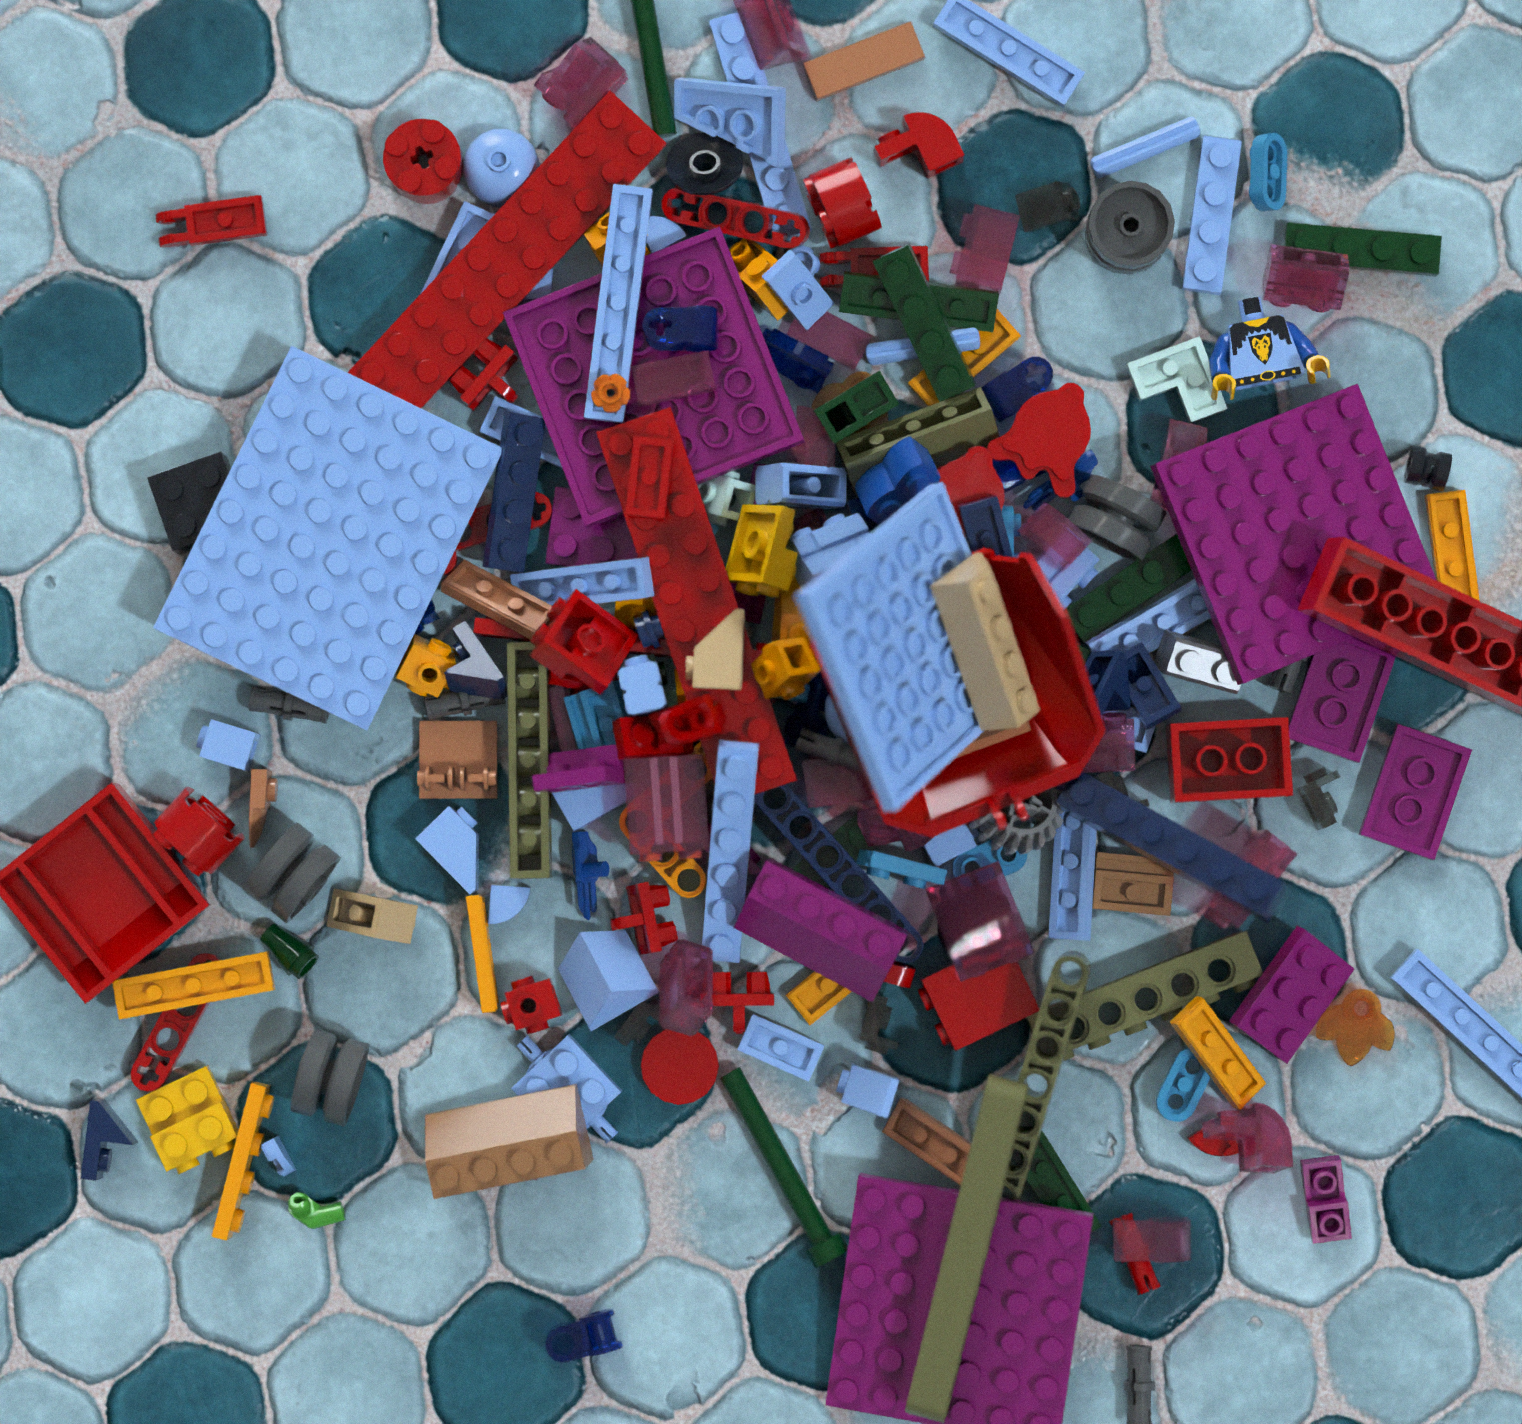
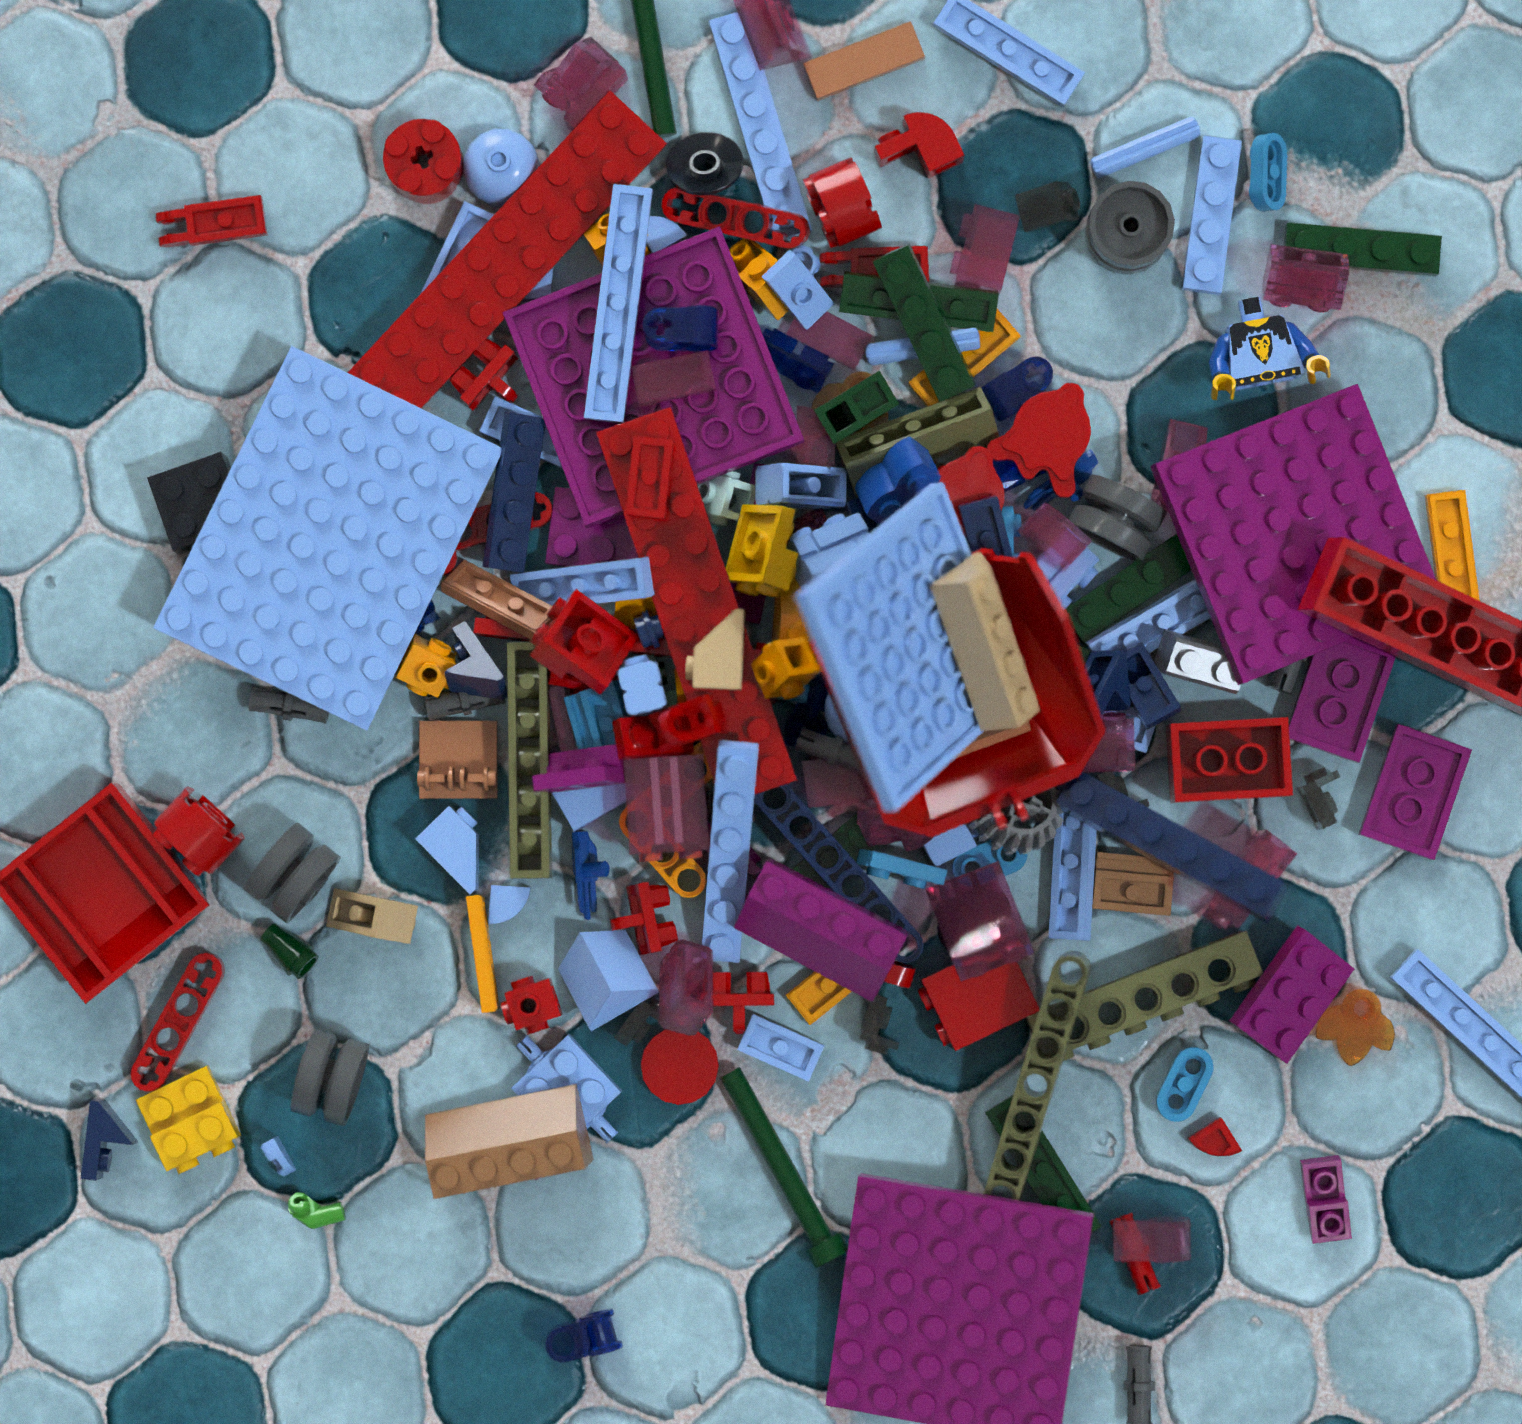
light orange plate [112,951,276,1020] -> none
light blue brick [197,719,261,771] -> none
light orange plate [211,1082,275,1241] -> none
nougat plate [249,769,278,848] -> none
orange plate [591,374,630,413] -> none
light blue wing [674,77,786,168] -> none
light blue slope [836,1063,899,1118] -> none
nougat tile [882,1098,971,1186] -> none
olive beam [905,1074,1029,1423] -> none
light aqua plate [1126,336,1227,424] -> none
light orange tile [1170,996,1266,1110] -> none
clear pink brick [1202,1102,1293,1174] -> none
black wheel [1403,445,1452,492] -> none

